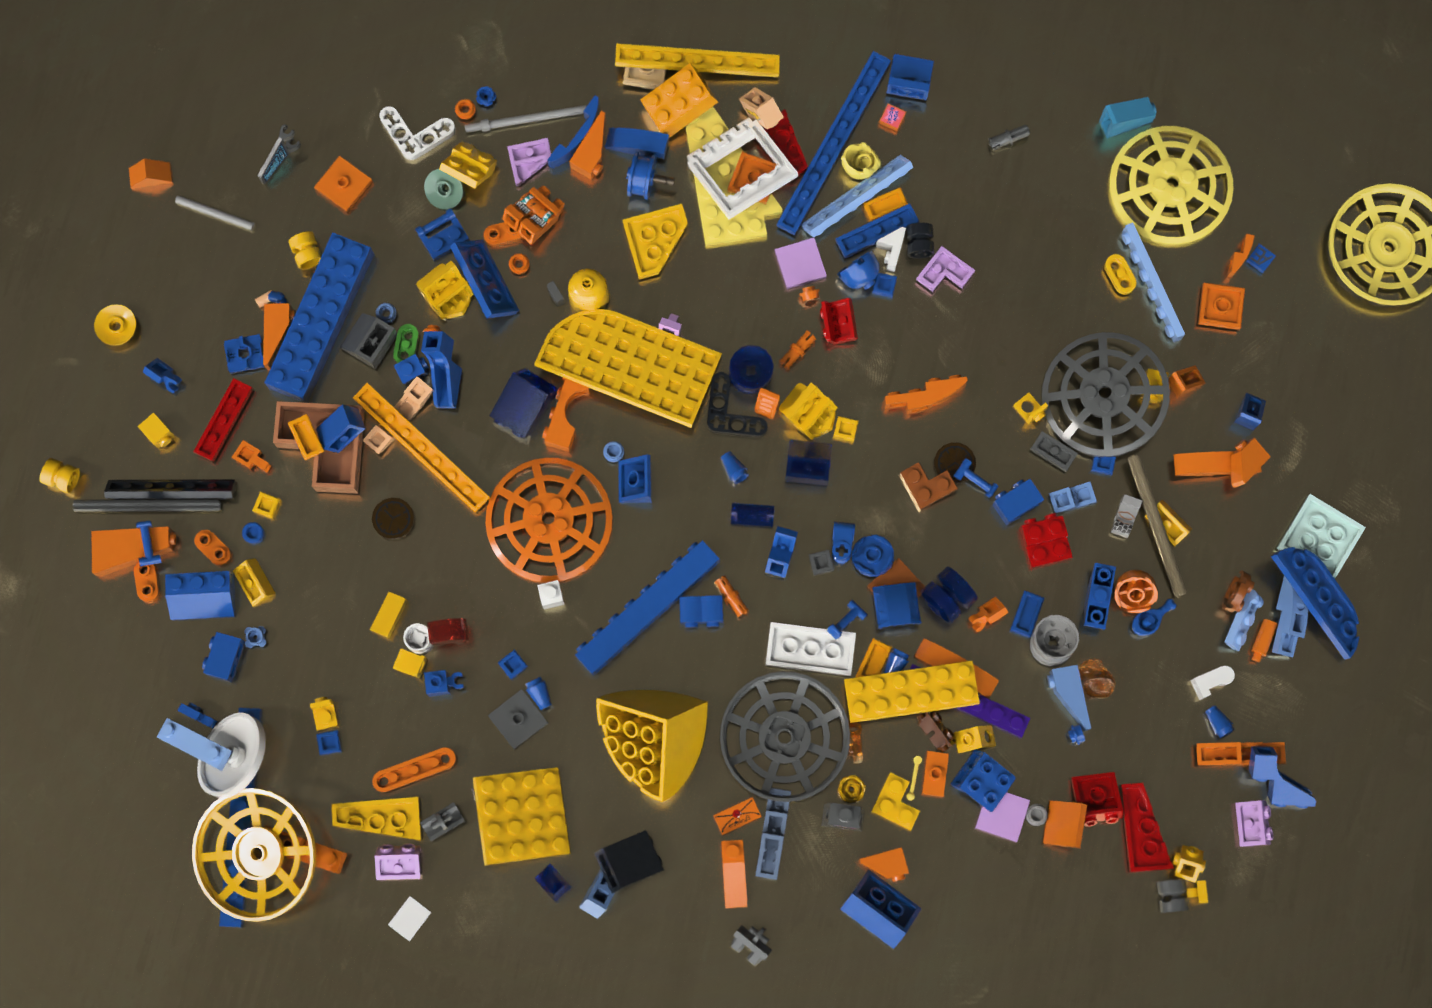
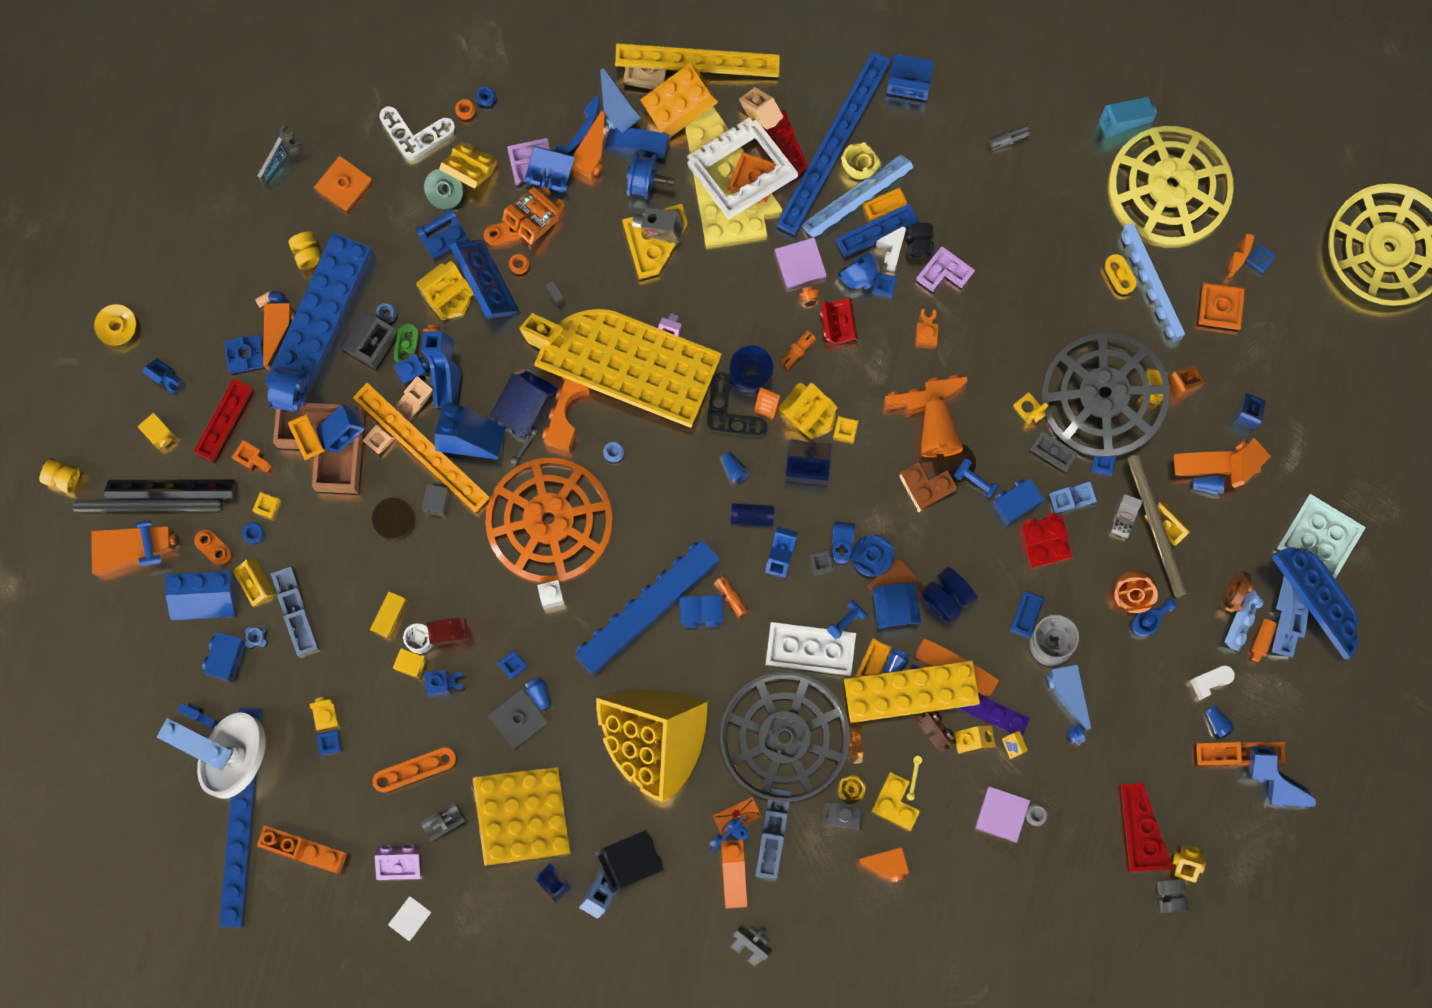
orange slope [129,158,173,189] -> none
orange plate [134,562,160,603] -> none
light grey bar [175,195,255,230] -> none
yellow dish [192,788,316,921] -> none
yellow wing [331,797,422,841] -> none
light grey bar [465,105,586,133] -> none
yellow cylinder [568,268,610,312] -> none
blue slope [618,454,652,503] -> none
blue slope [841,869,922,949] -> none
tile [879,104,906,132] -> none
orange plate [922,751,949,797] -> none
blue bracket [950,750,1016,812] -> none
orange plate [968,596,1008,632] -> none
orange tile [1043,800,1087,848] -> none
red plate [1071,772,1123,827] -> none
clear orange hair [1078,658,1116,698] -> none
blue slope [1083,563,1116,630] -> none
yellow tile [1186,880,1208,903] -> none
lavender bracket [1235,800,1273,847] -> none
none -> blue brick [268,366,309,413]
none -> sand blue slope [270,566,318,656]
none -> dark grey brick [422,482,450,516]
none -> blue slope [435,403,506,460]
none -> dark grey hinge [510,427,539,465]
none -> yellow slope [519,313,563,349]
none -> hinge [524,146,575,193]
none -> medium blue slope [600,68,641,133]
none -> dark grey torso [633,208,684,244]
none -> blue hinge [709,817,749,852]
none -> orange plate [916,309,938,346]
none -> orange cone [920,397,963,458]
none -> yellow tile [1002,731,1028,759]
none -> blue cone [1193,474,1225,495]

